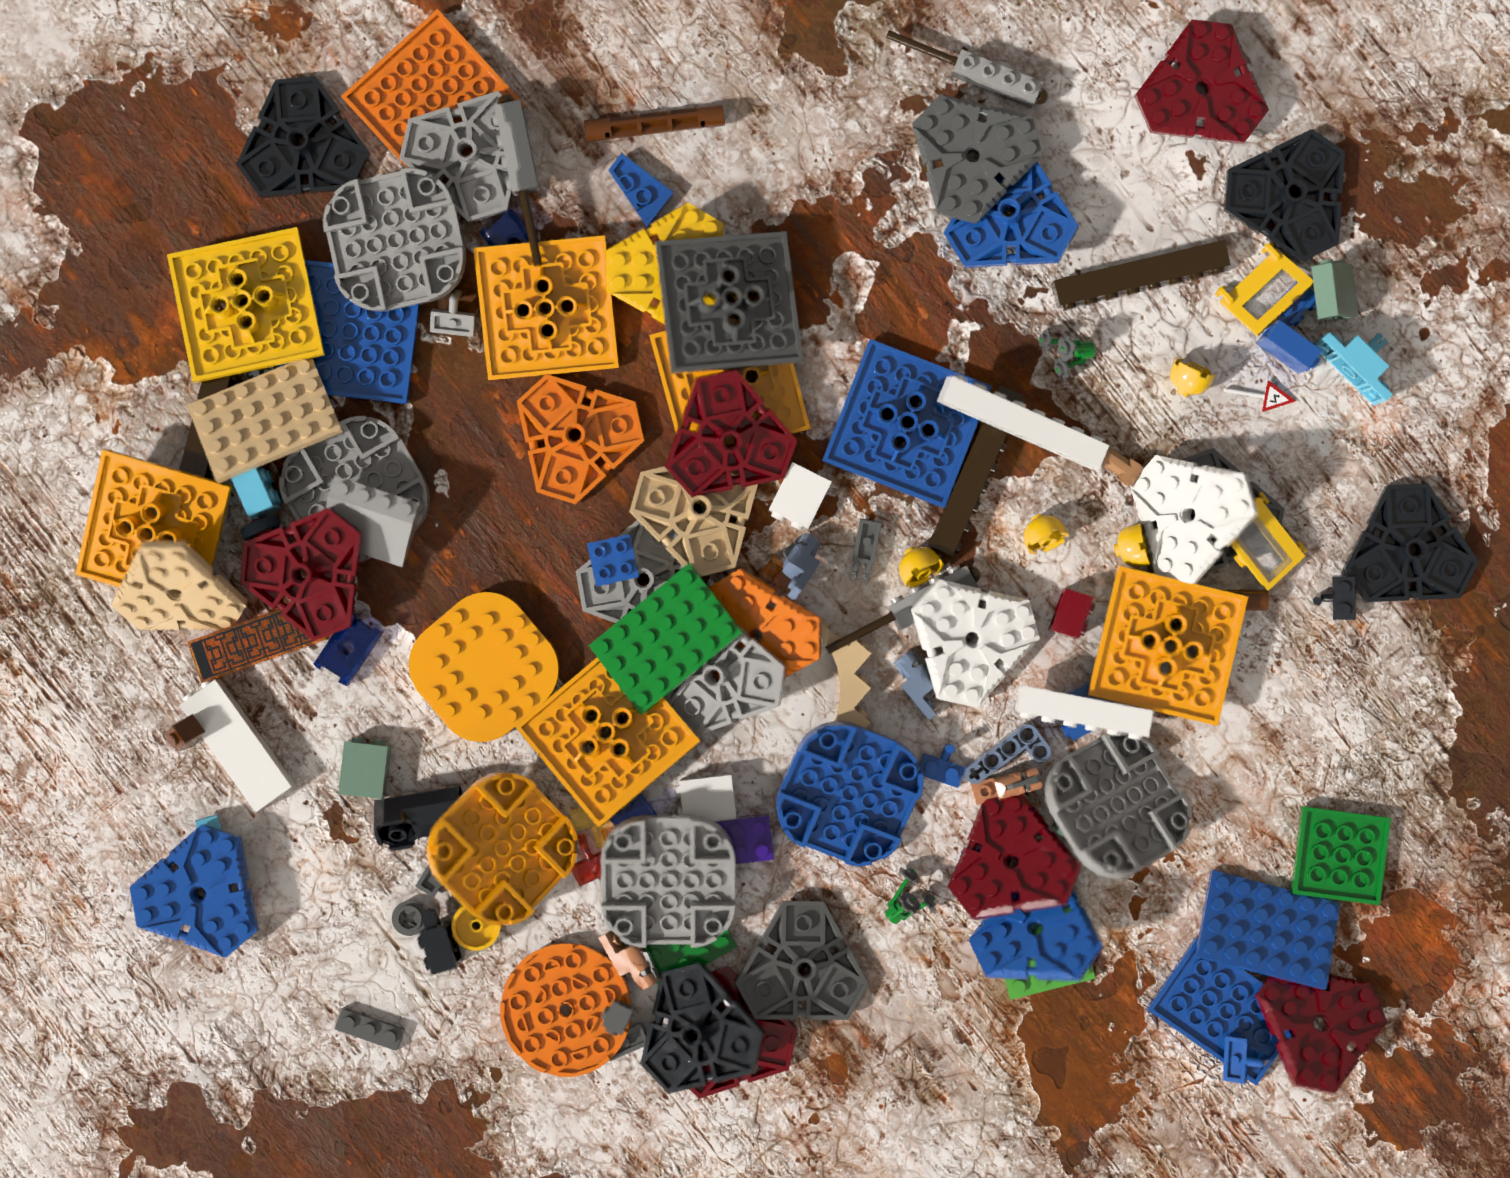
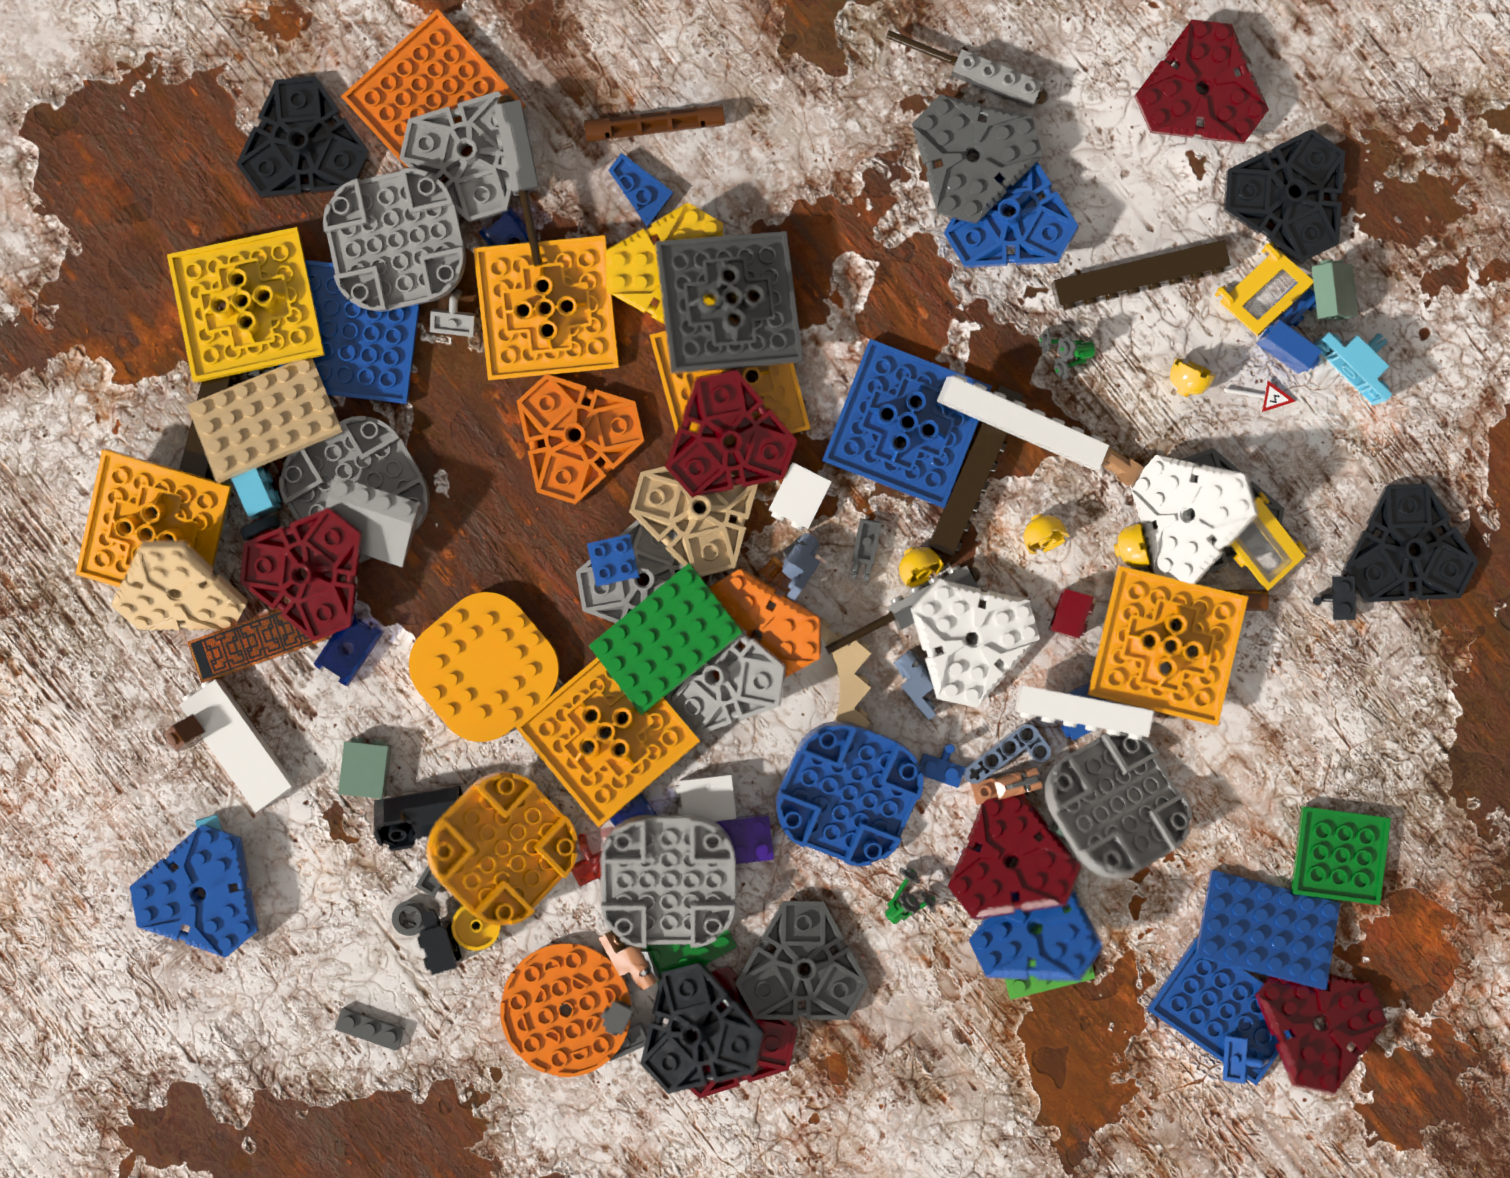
clear yellow brick [569,806,610,849] -> none

